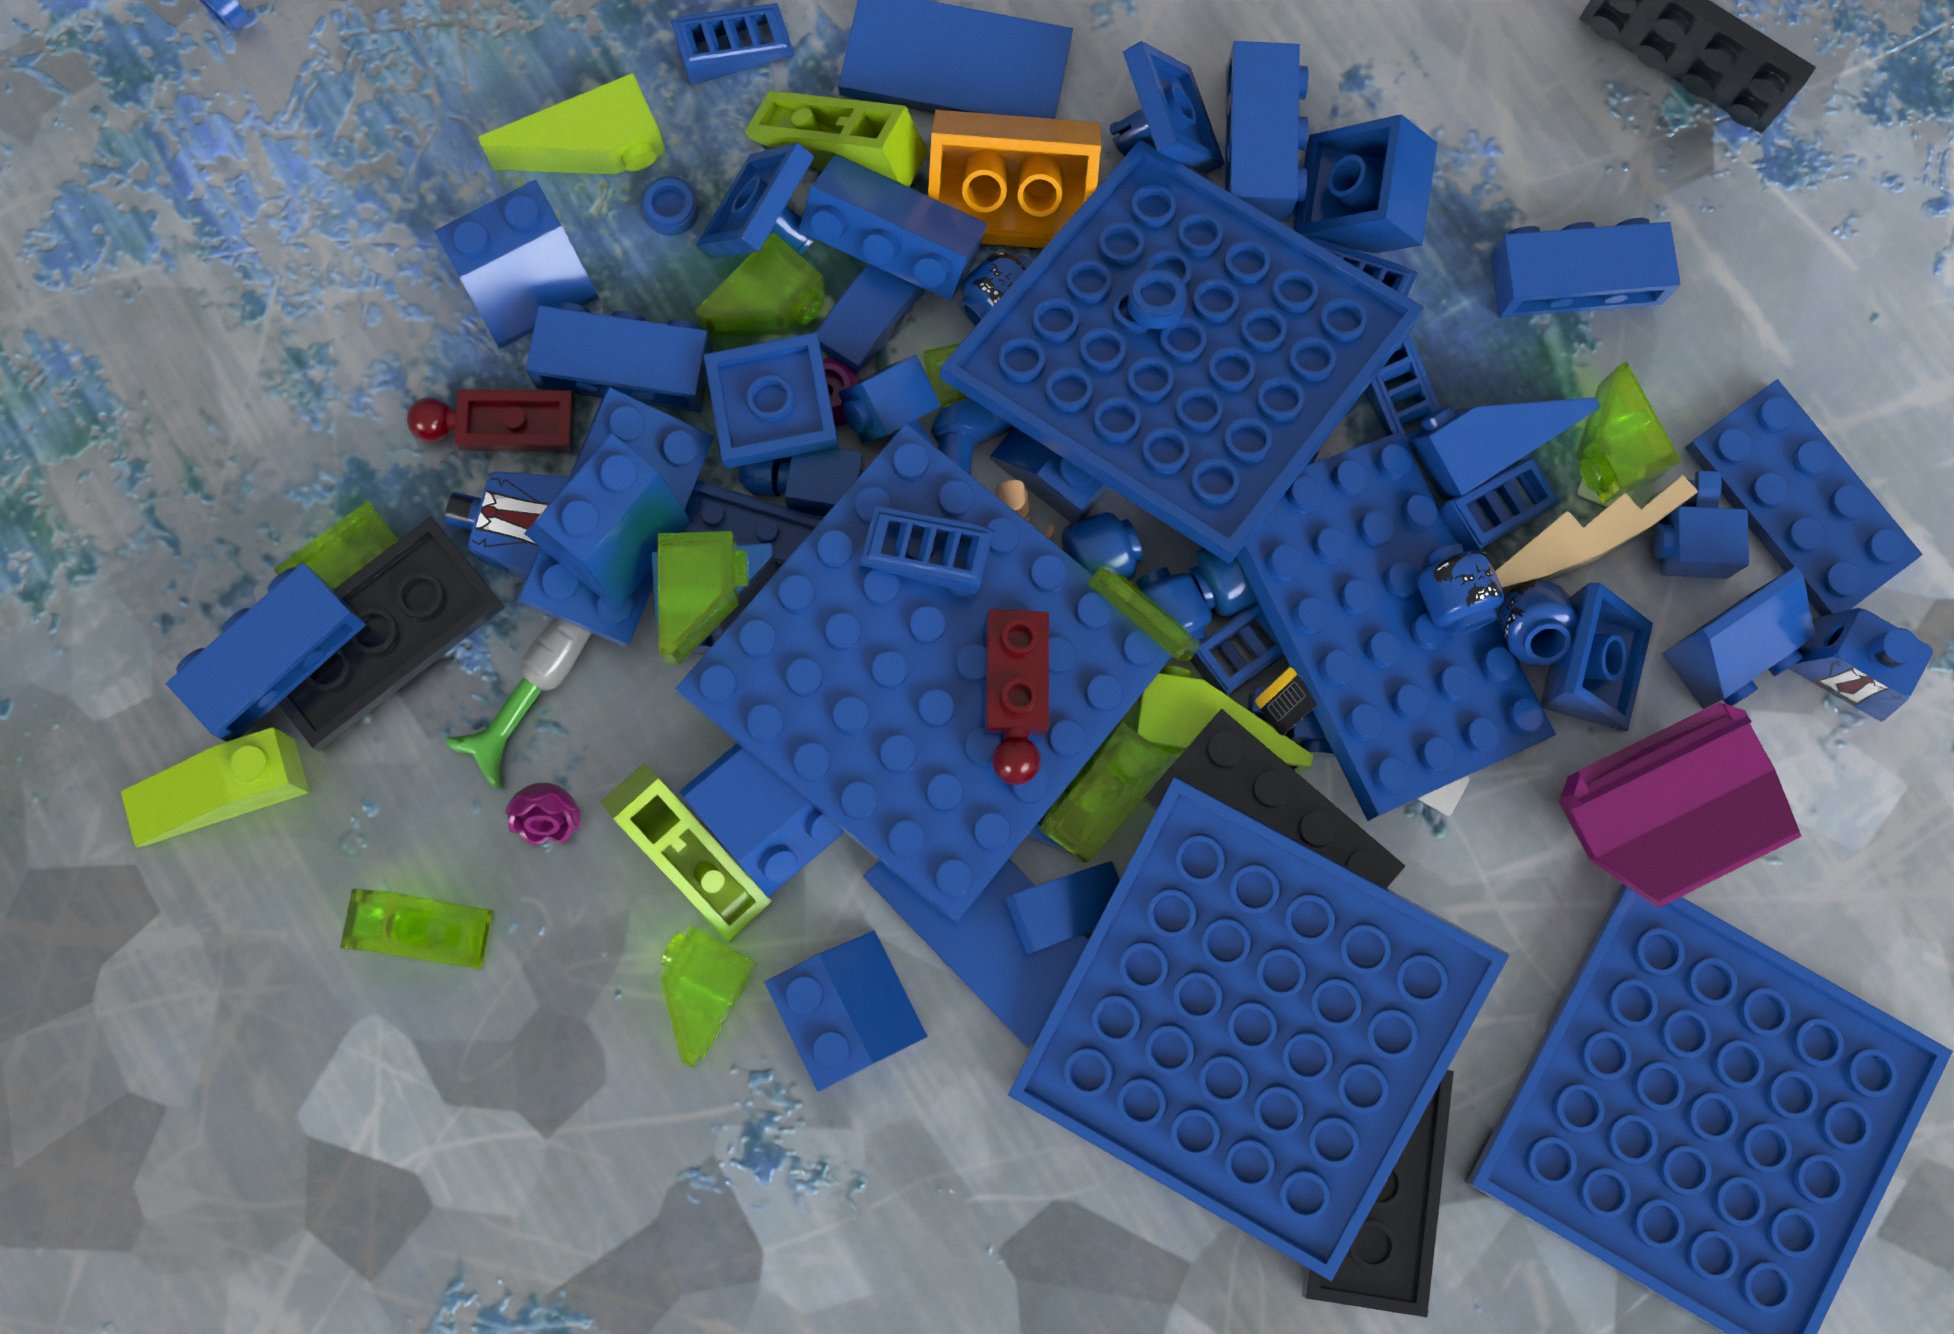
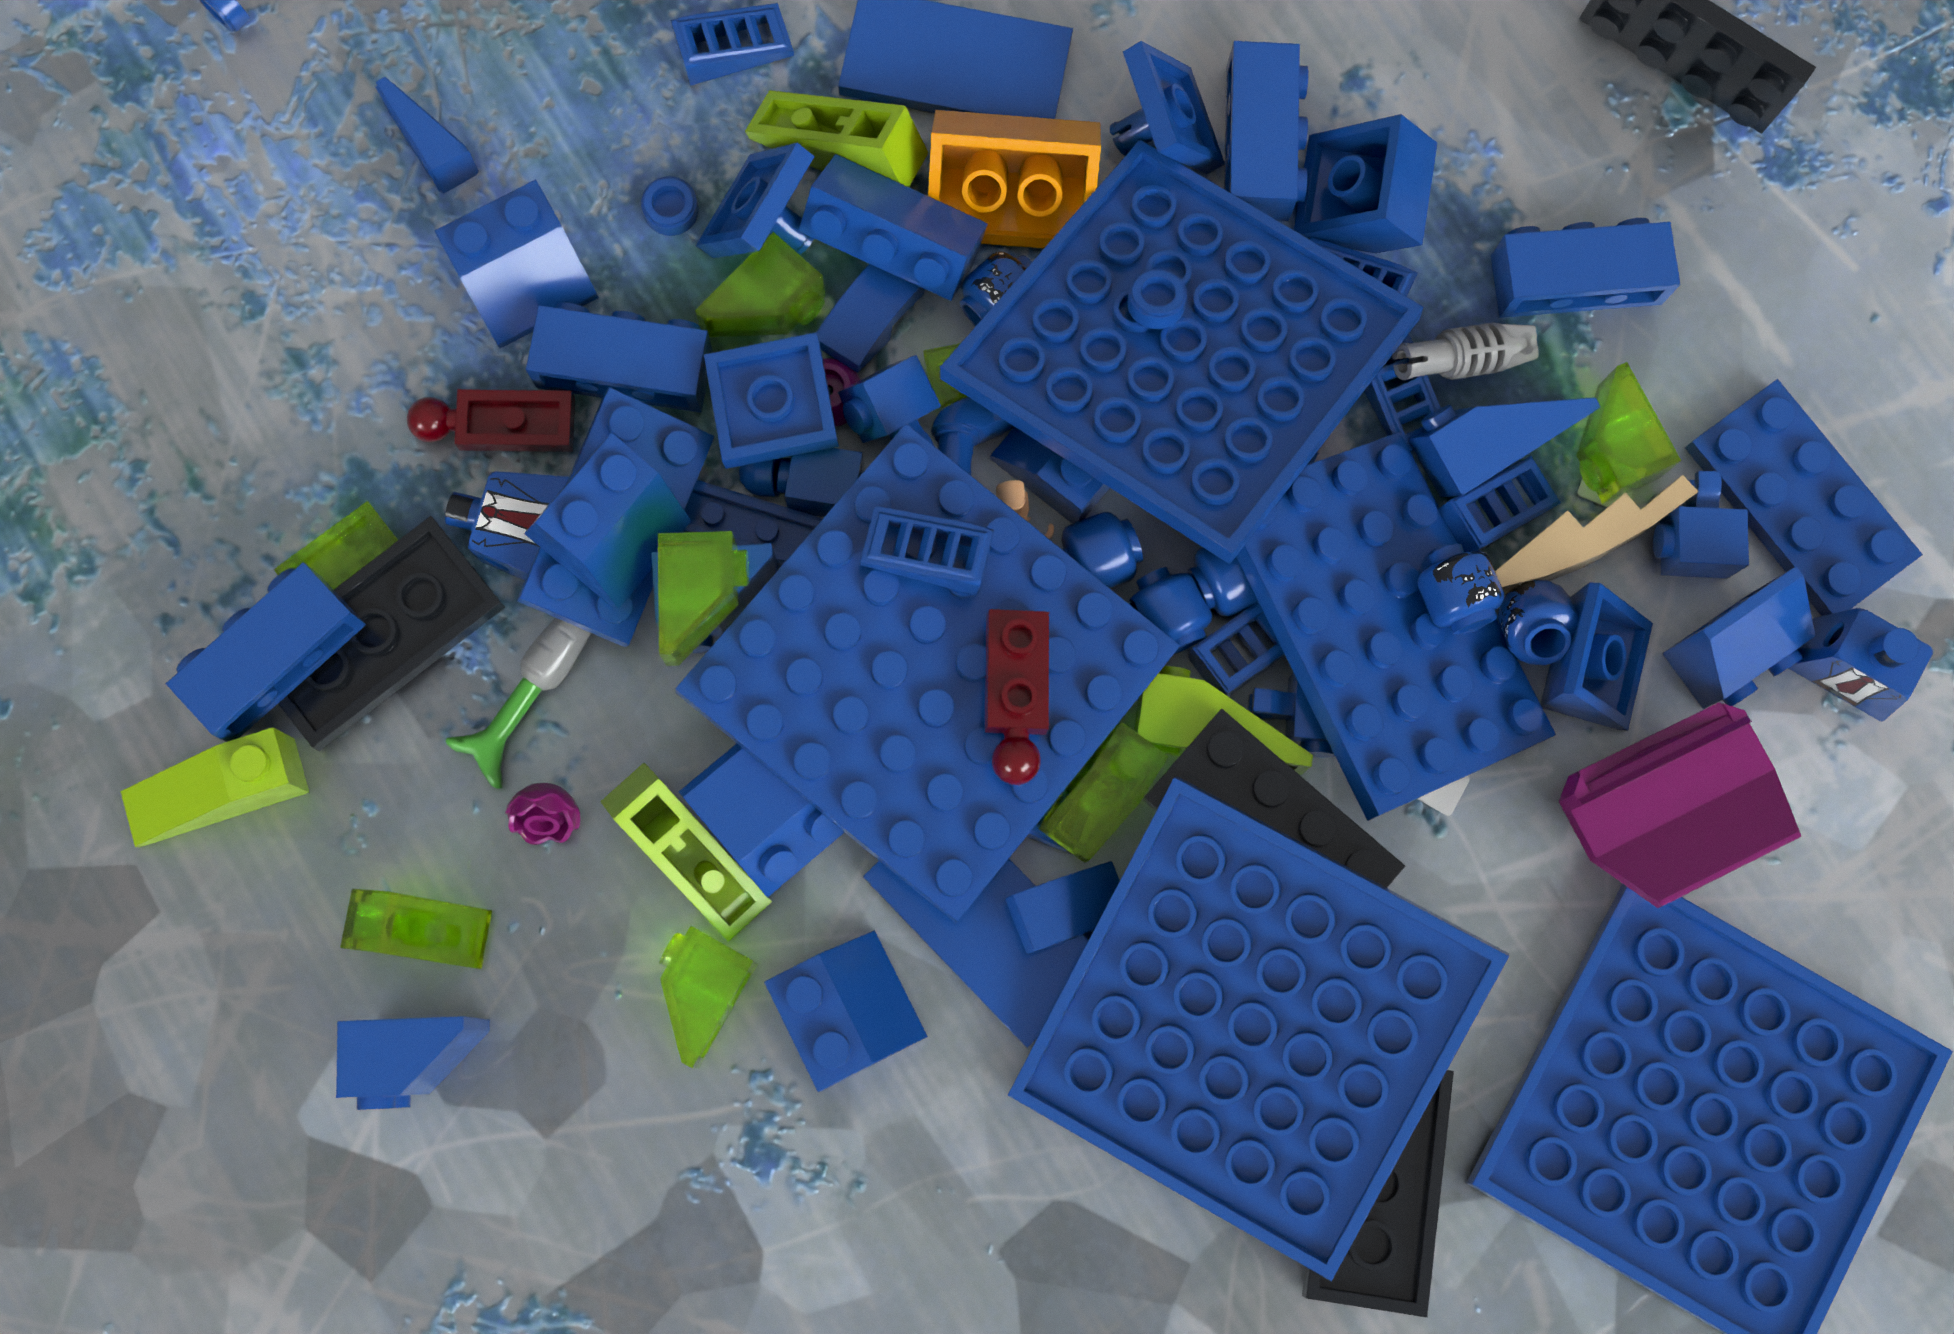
lime slope [478,73,666,175] -> none
clear neon green tile [1088,567,1201,661] -> none
black sticker [1255,668,1317,735] -> none
none -> blue slope [336,1016,490,1110]
none -> blue slope [375,77,479,194]
none -> light grey hinge [1392,322,1538,380]

